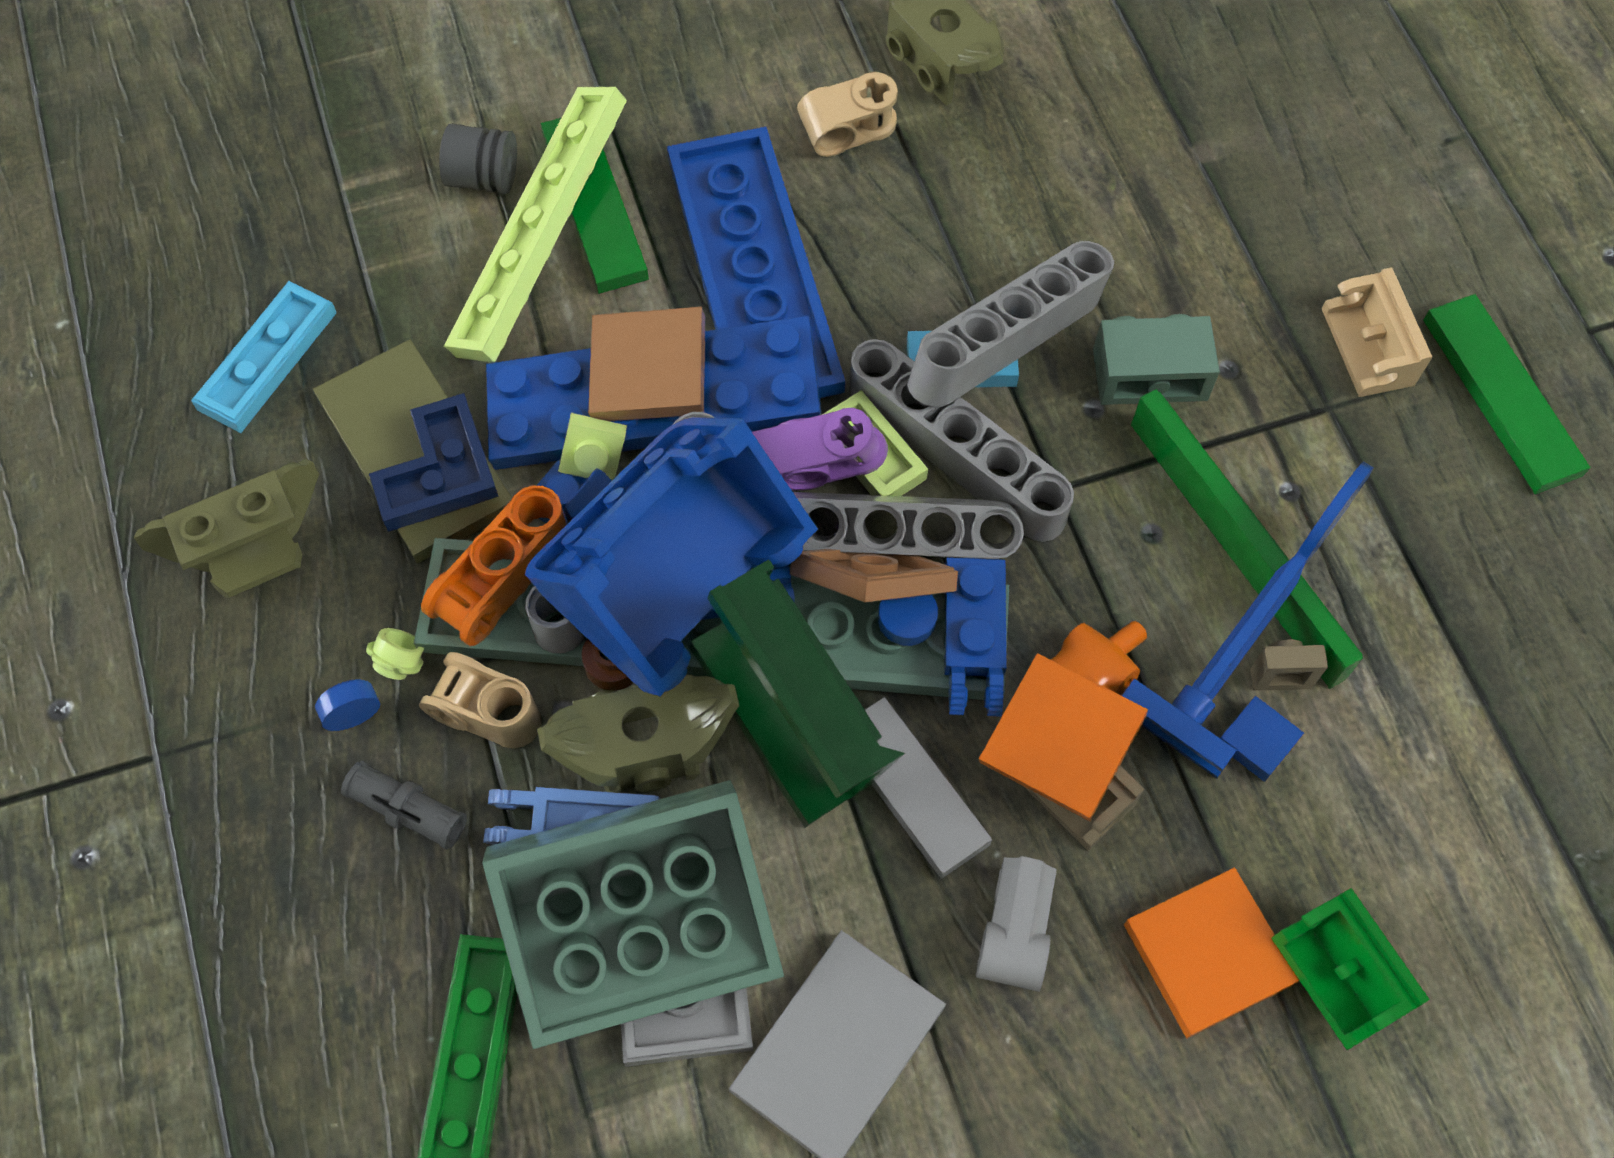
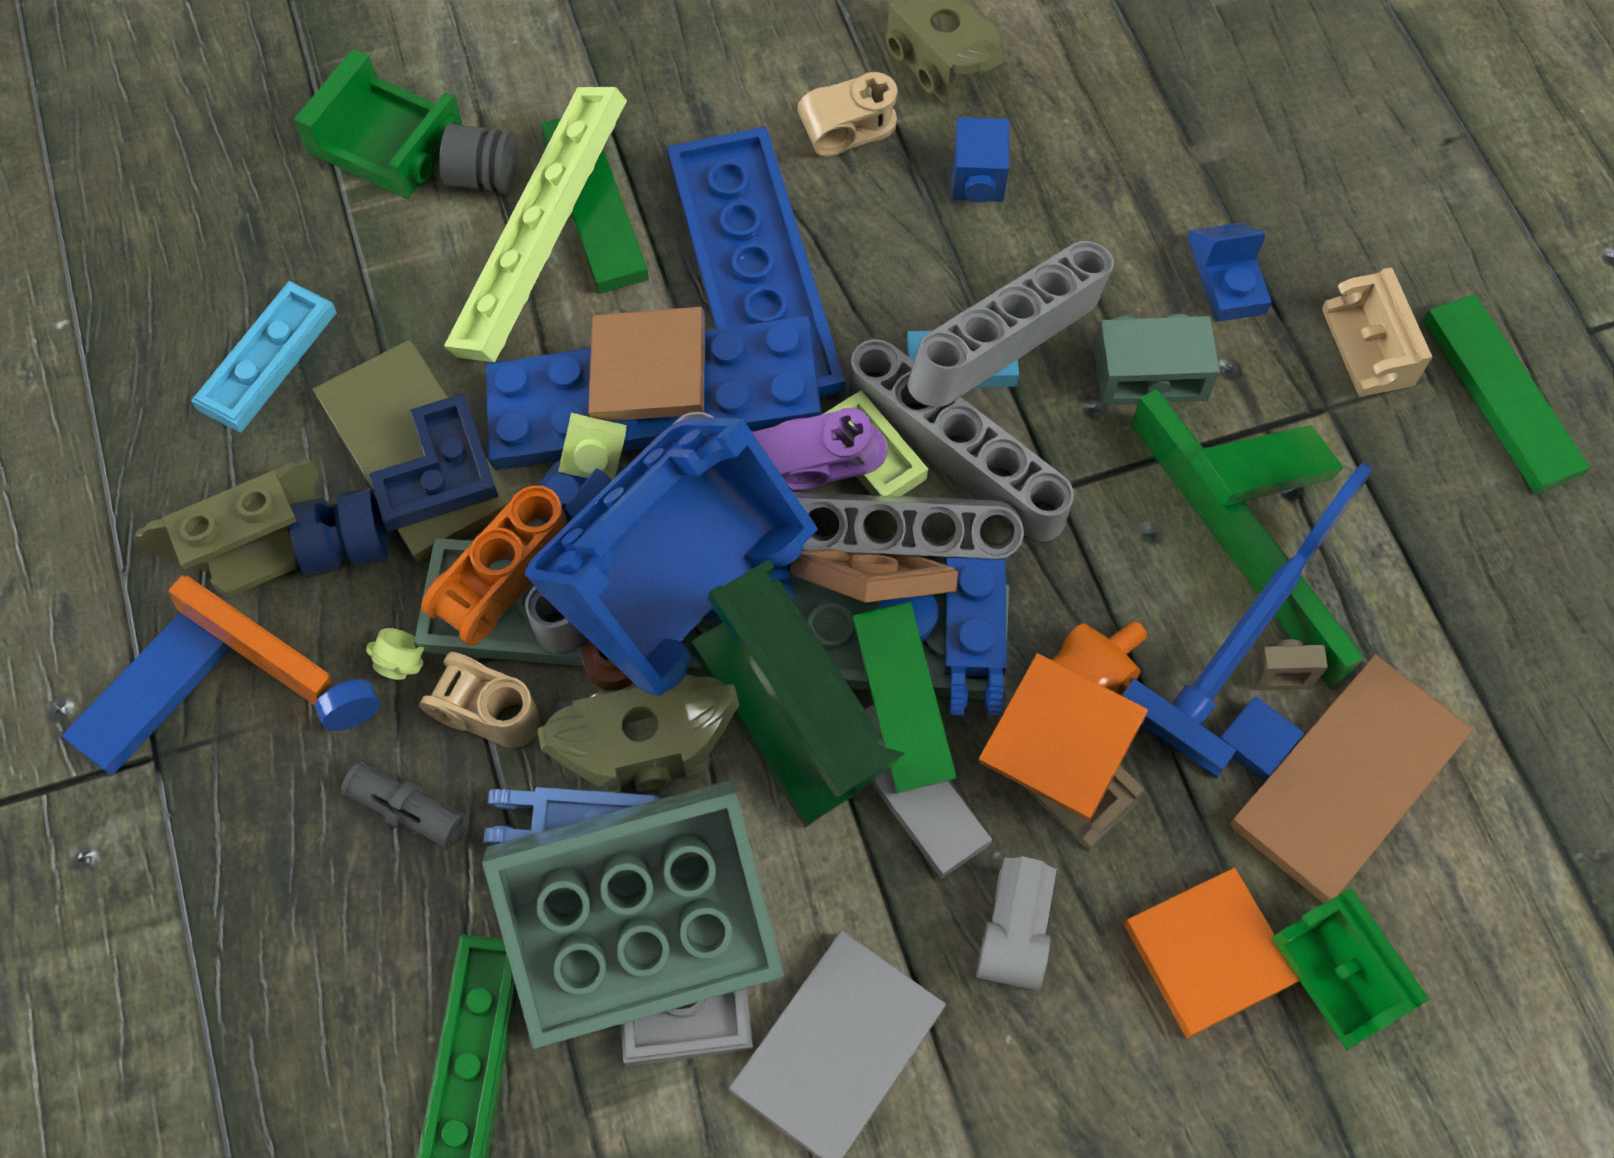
none -> blue tile [62,613,232,776]
none -> orange tile [168,575,332,706]
none -> dark blue wheel [289,488,388,577]
none -> green panel [294,49,463,199]
none -> green tile [852,602,957,794]
none -> blue brick [952,117,1009,203]
none -> blue slope [1187,223,1272,322]
none -> green tile [1190,425,1344,507]
none -> medium nougat tile [1229,654,1474,904]

